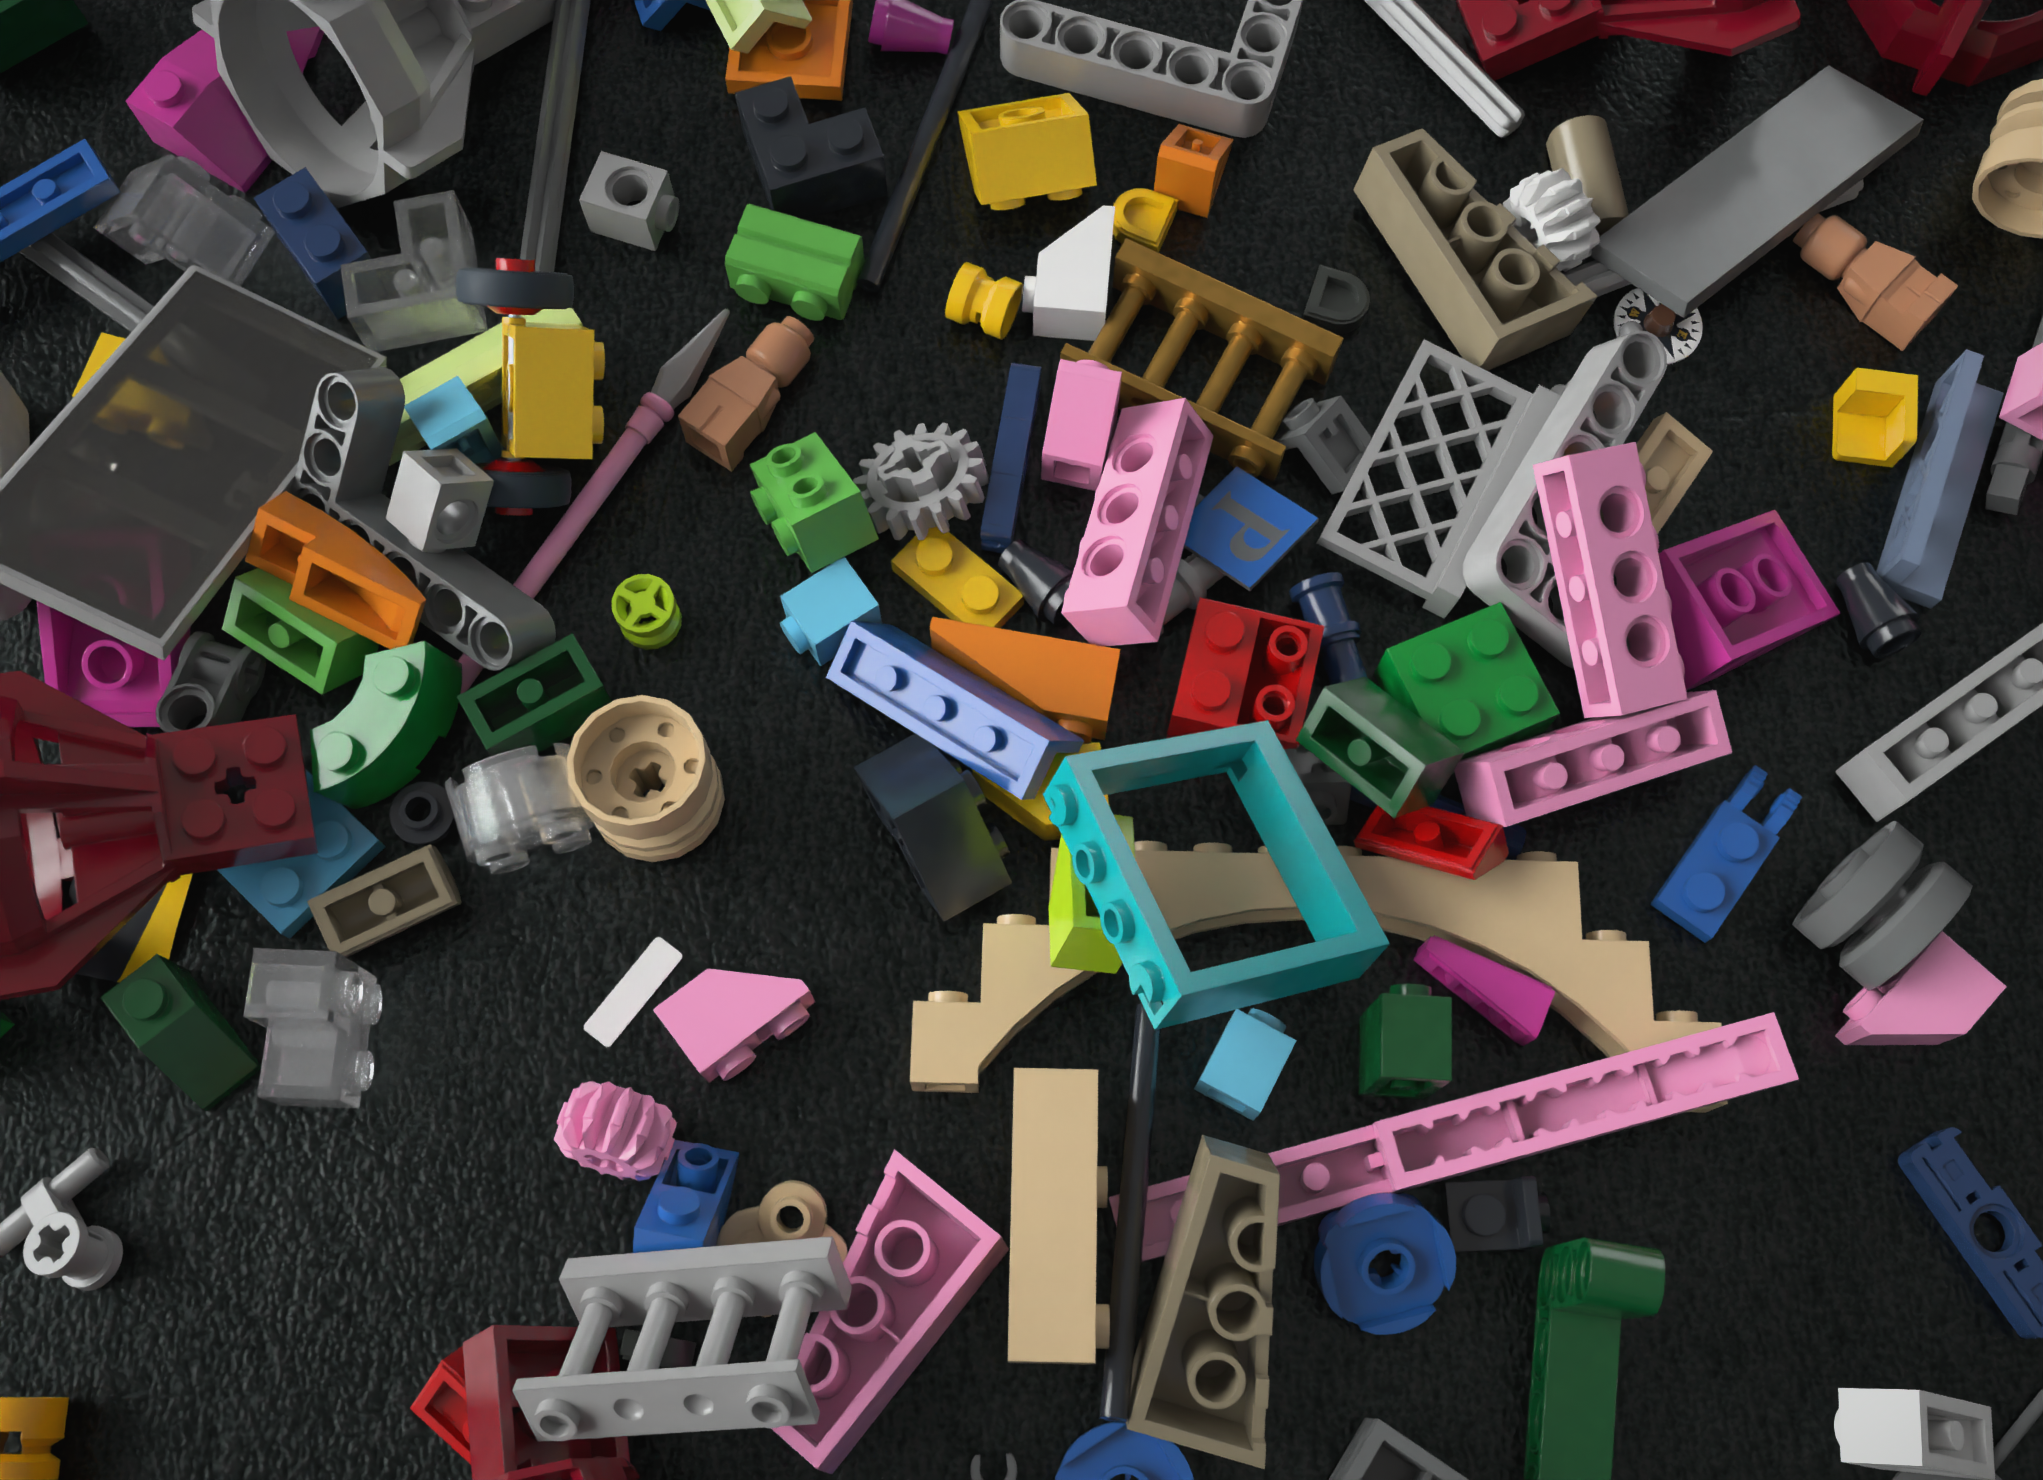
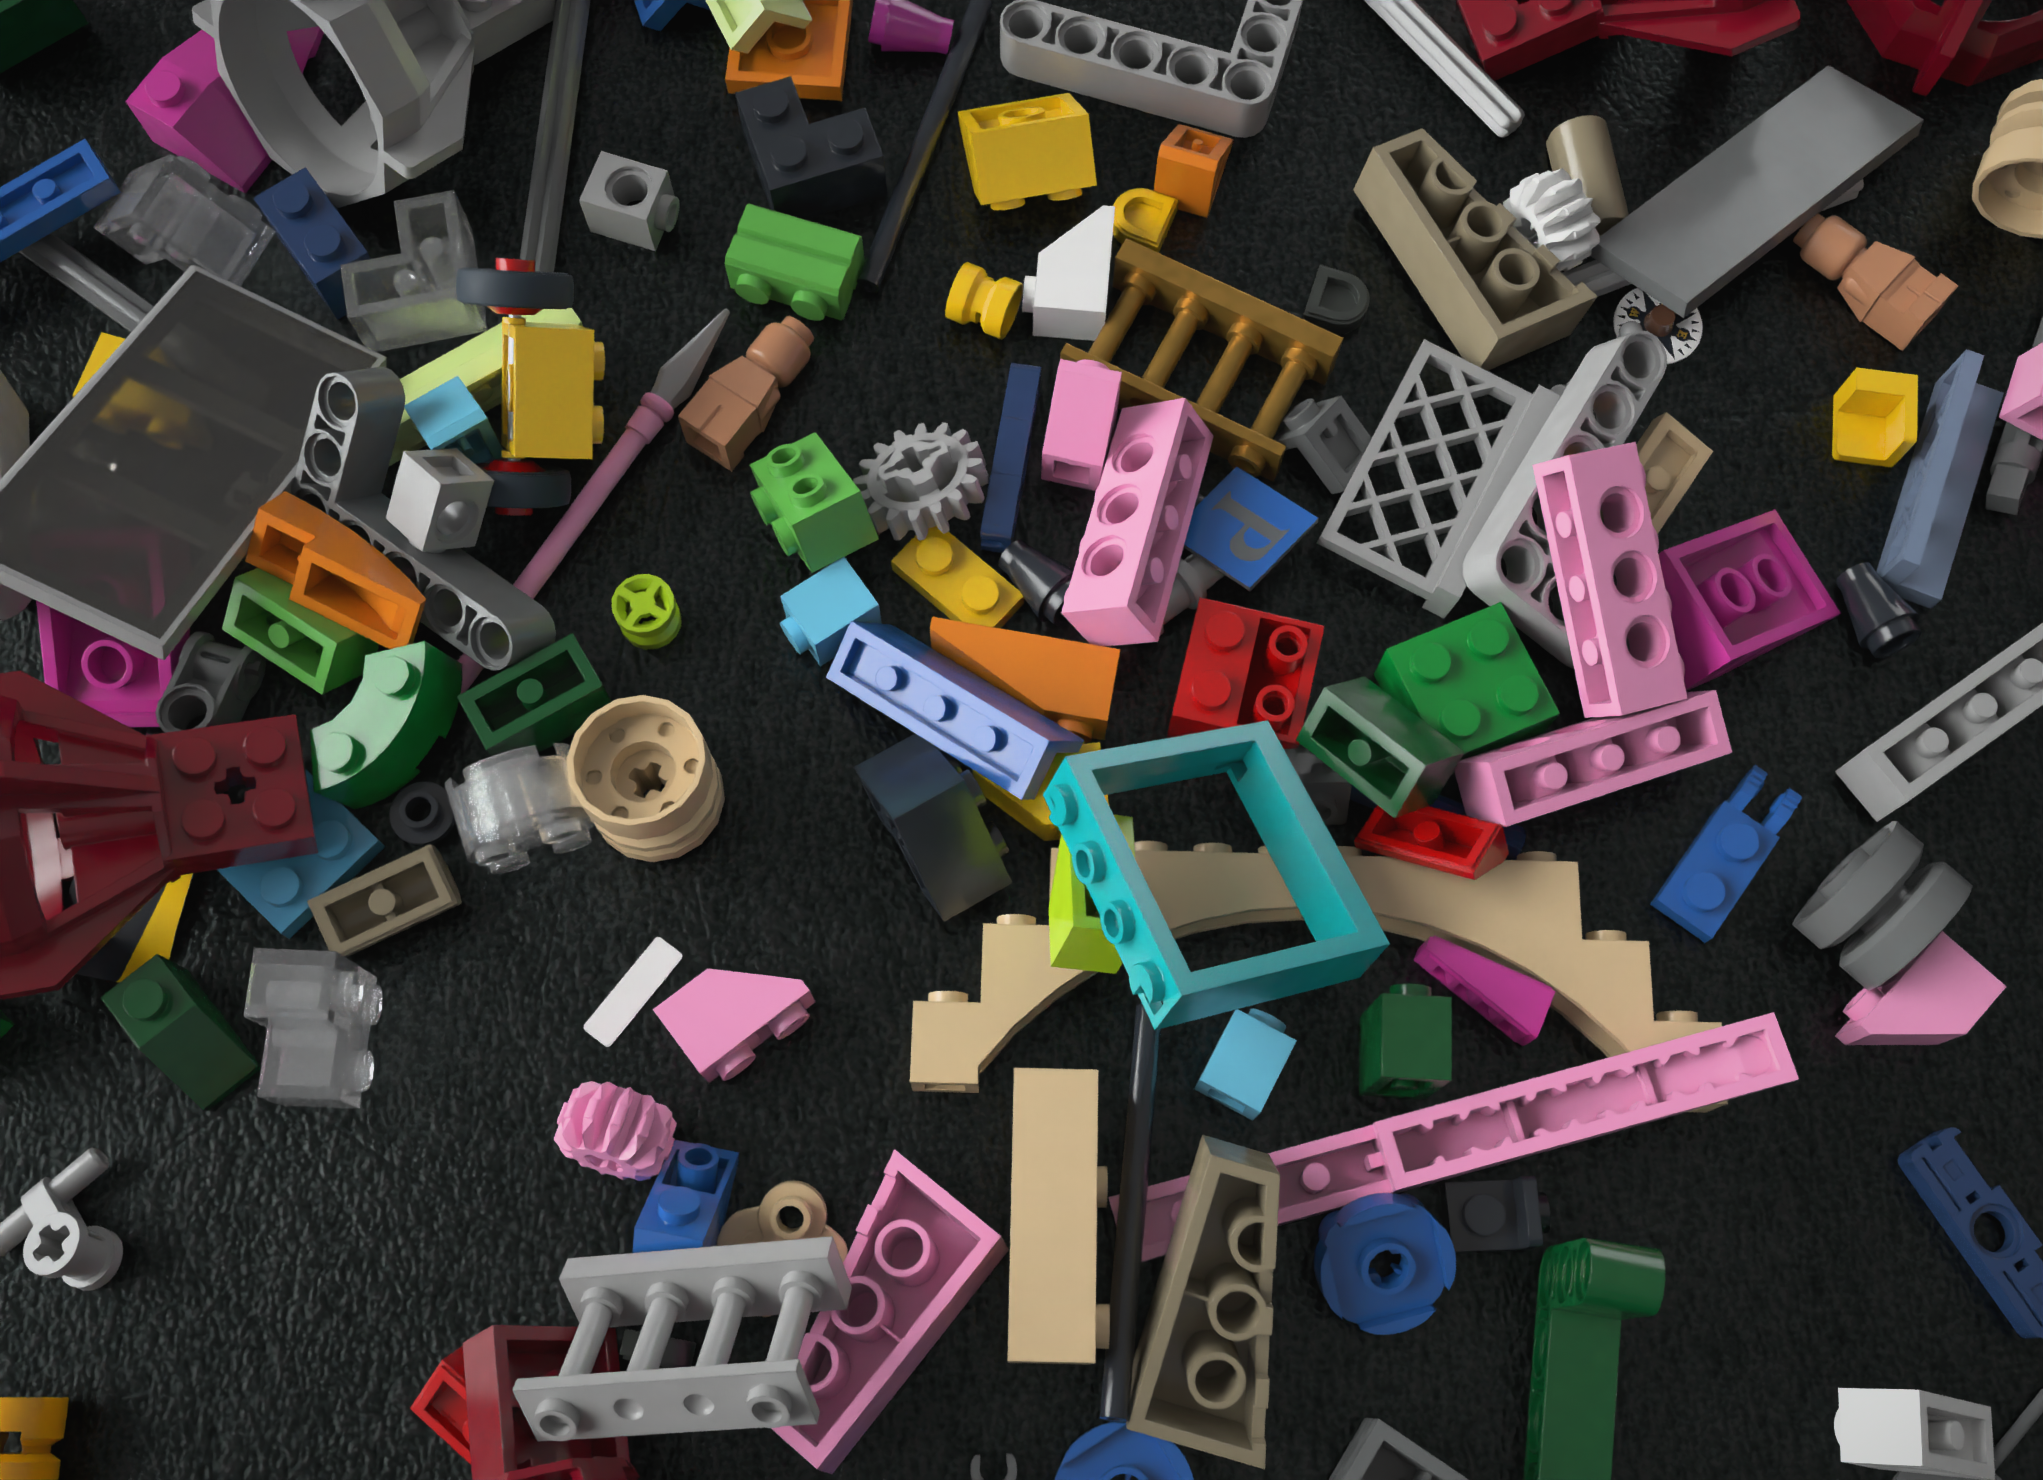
dark blue pin [1289,572,1368,685] -> none

